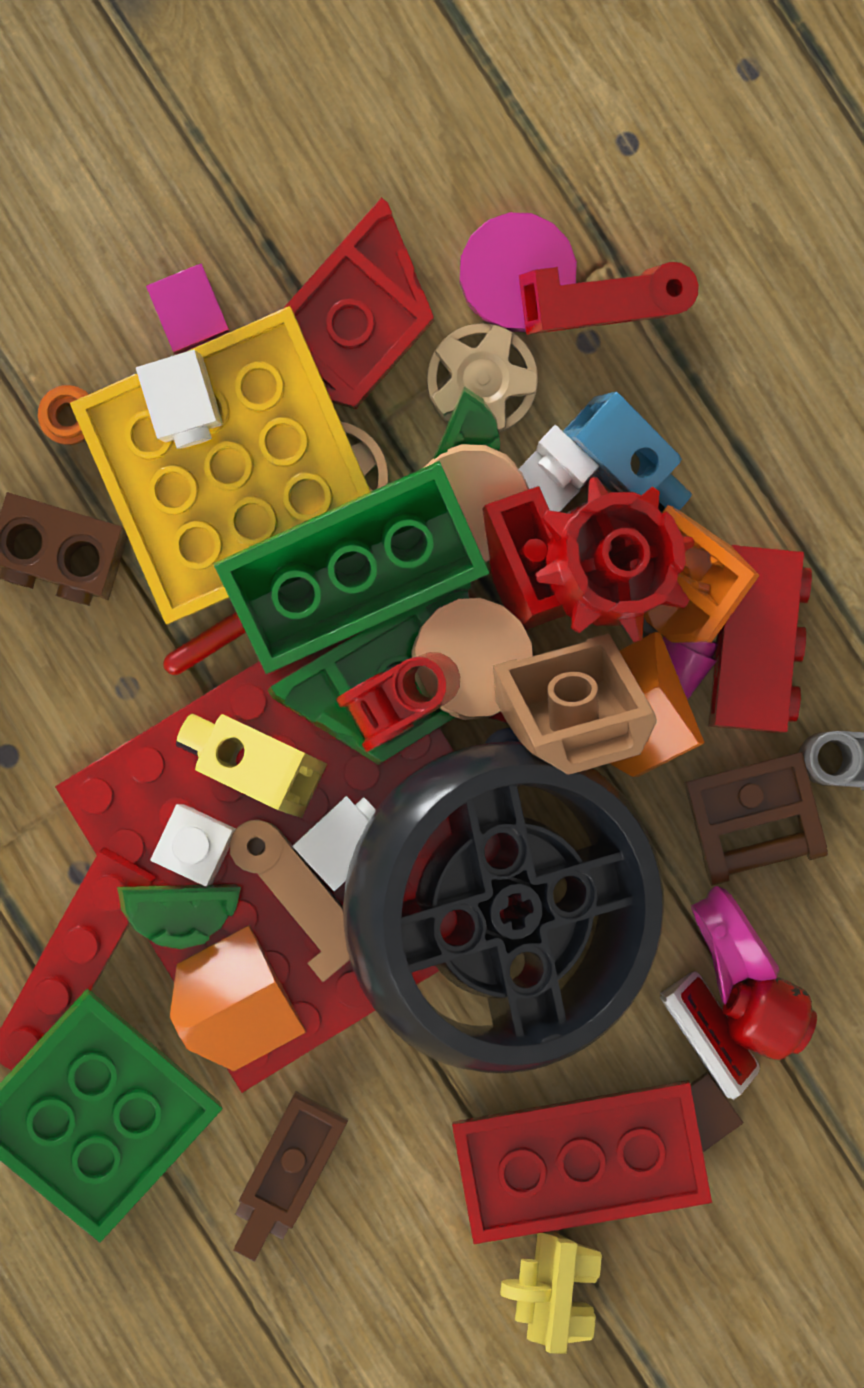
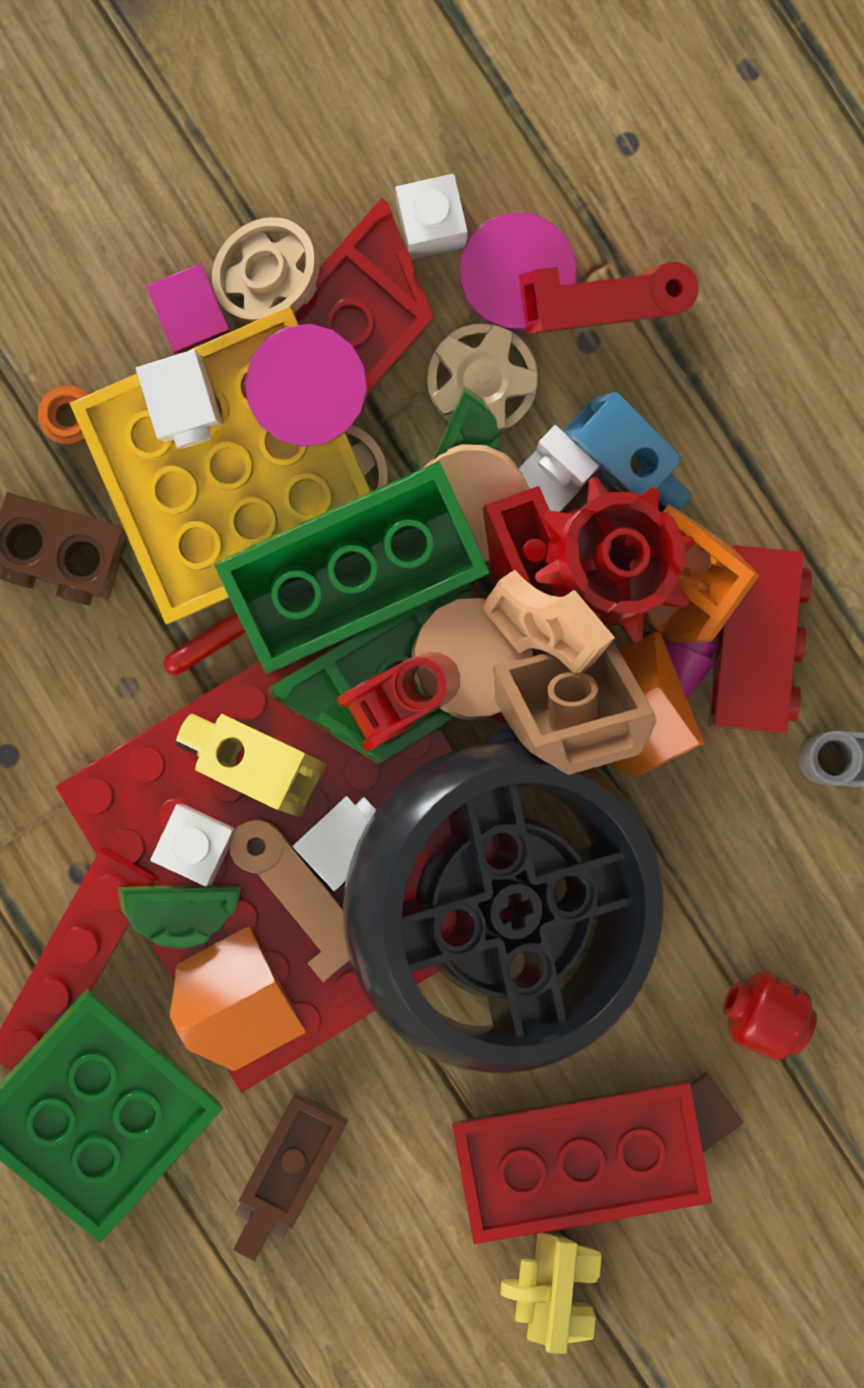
slope [660,972,760,1100] -> none
reddish brown plate [684,752,828,886] -> none
dark pink piece [691,886,780,1004] -> none
none -> tan wheel [212,217,320,324]
none -> dark pink tile [245,324,368,447]
none -> white brick [395,173,468,260]
none -> light nougat tile [482,570,615,674]

